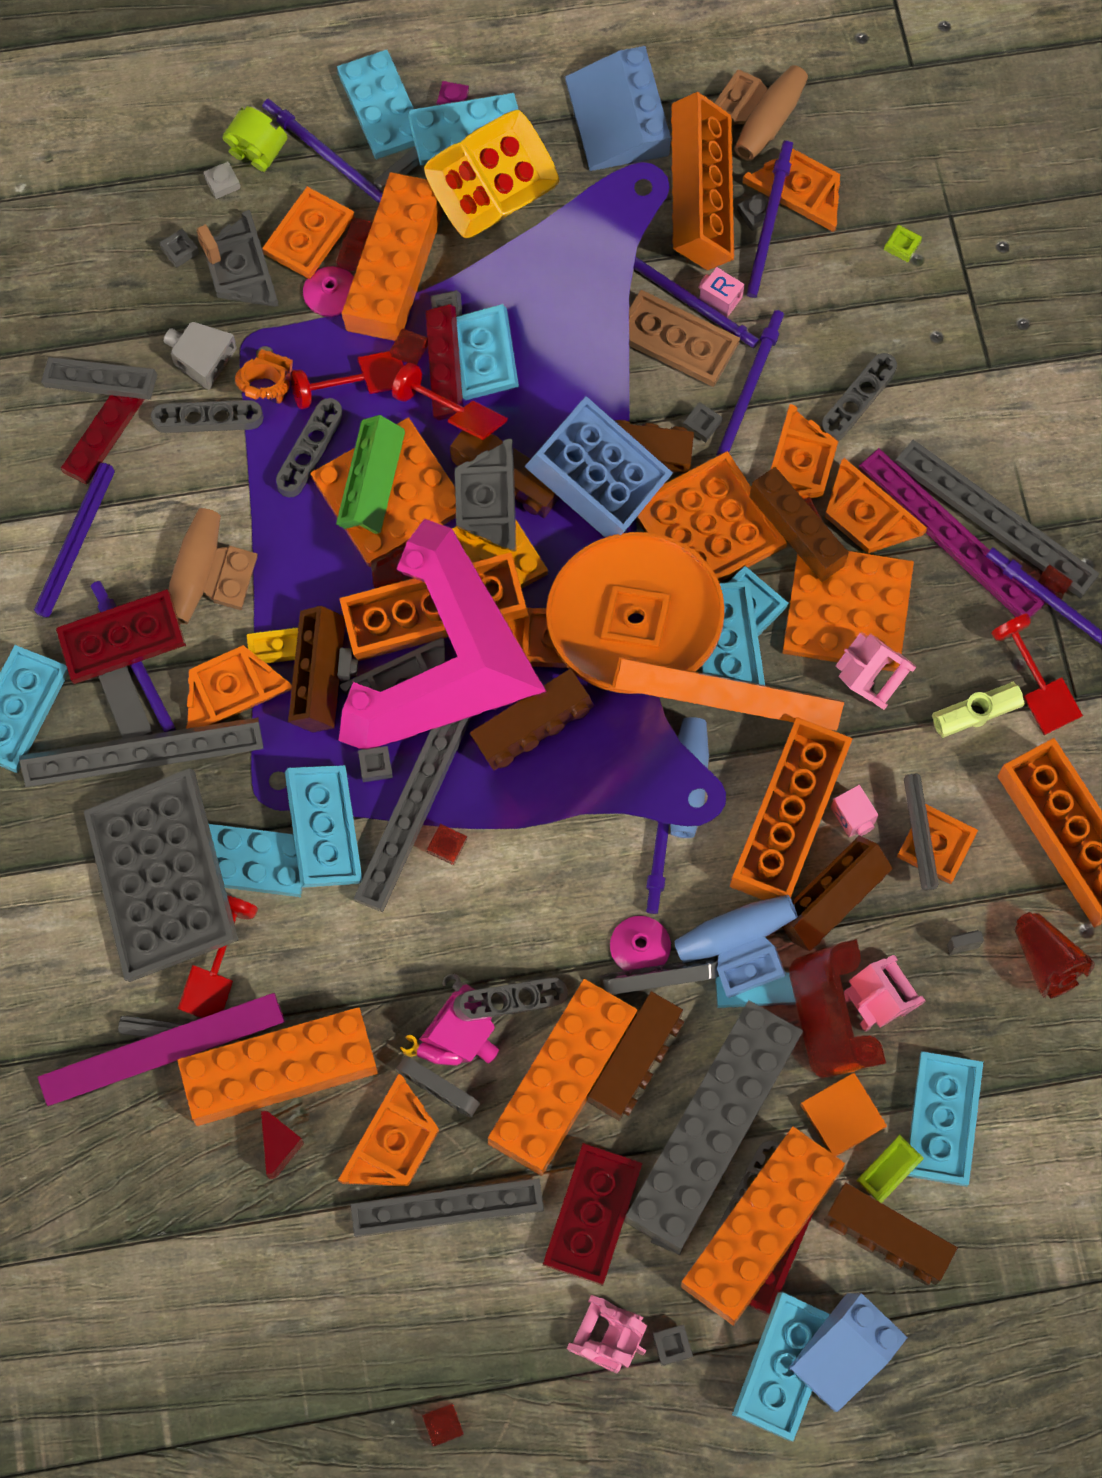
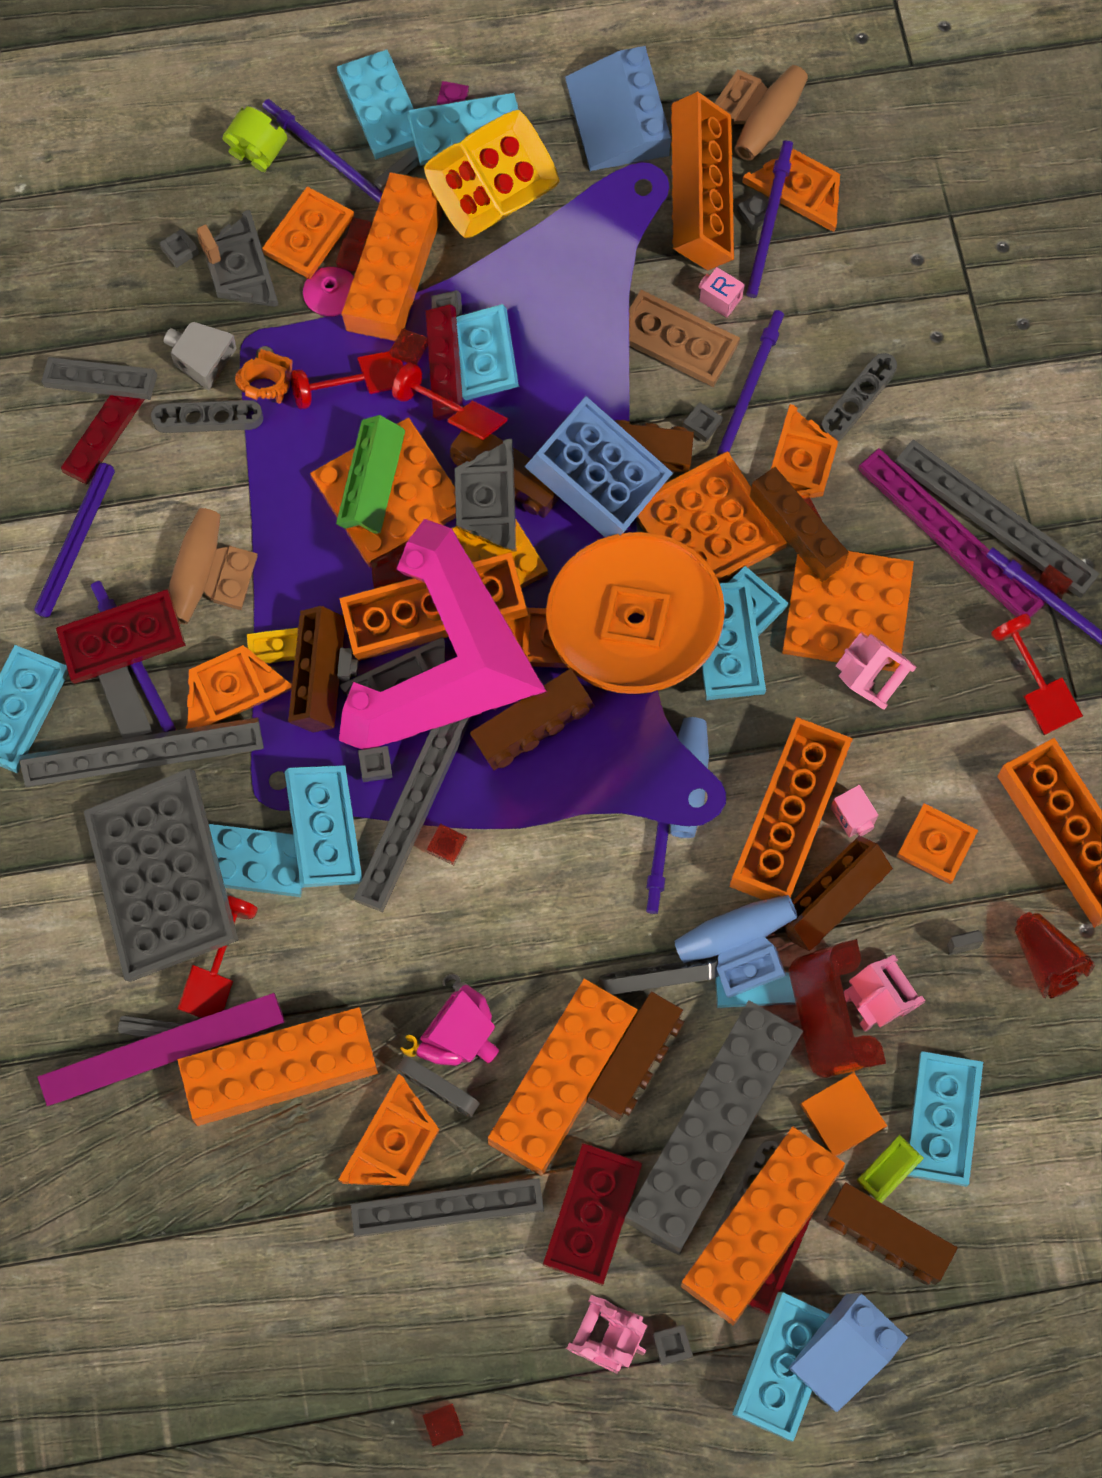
light grey plate [203,162,241,199] -> none
dark red slope [261,1111,304,1179] -> none
dark grey beam [276,398,343,497] -> none
dark grey beam [453,978,568,1021] -> none
dark pink dish [610,916,671,971] -> none
orange tile [612,657,844,731] -> none
dark purple bar [634,257,760,349] -> none
orange wing [825,458,927,554] -> none
lime tile [884,224,922,262] -> none
dark grey axle [904,774,939,891] -> none
yellowish green piece [932,681,1024,738] -> none

